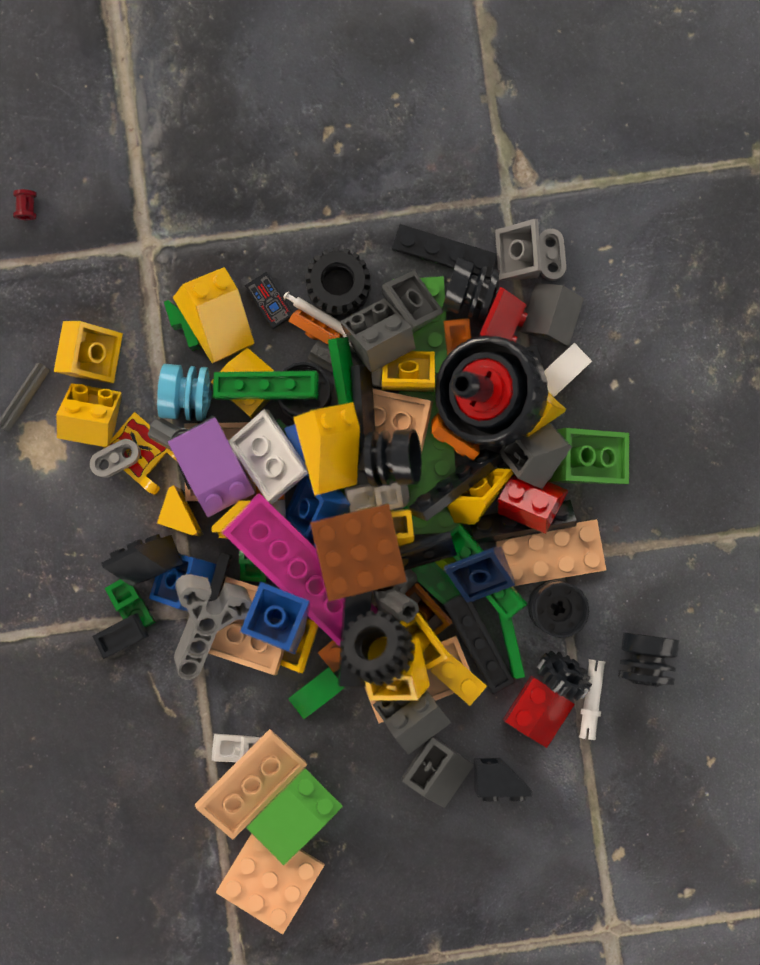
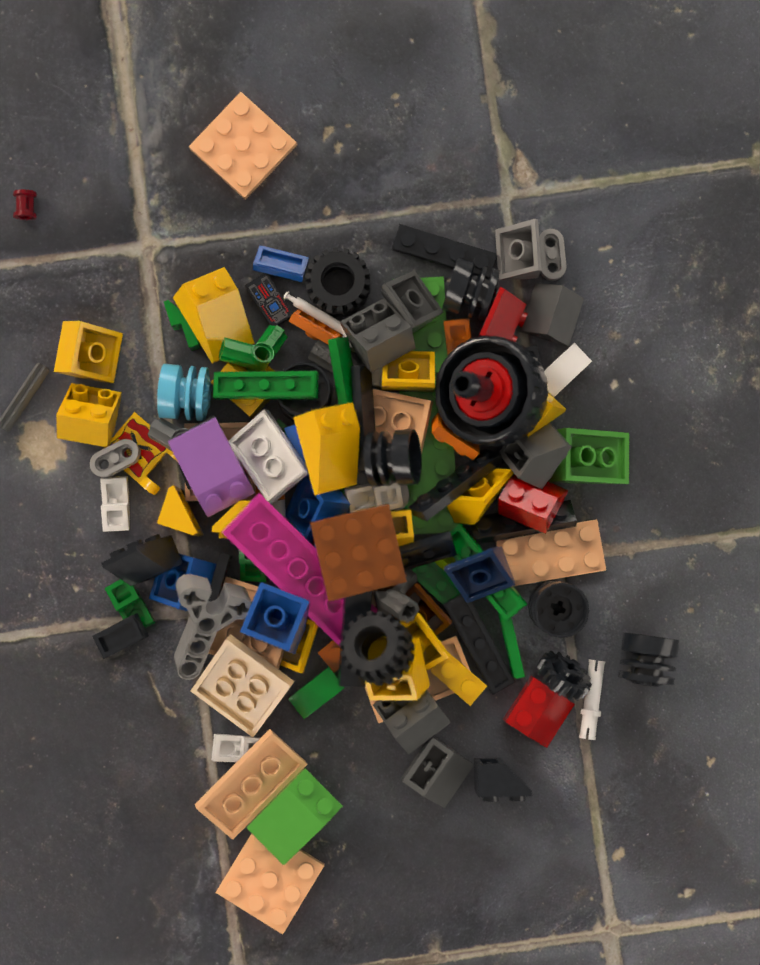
none -> white slope [100,476,130,532]
none -> light nougat plate [189,92,297,200]
none -> tan plate [191,634,294,737]
none -> green piece [218,325,288,372]
none -> blue tile [253,245,309,282]

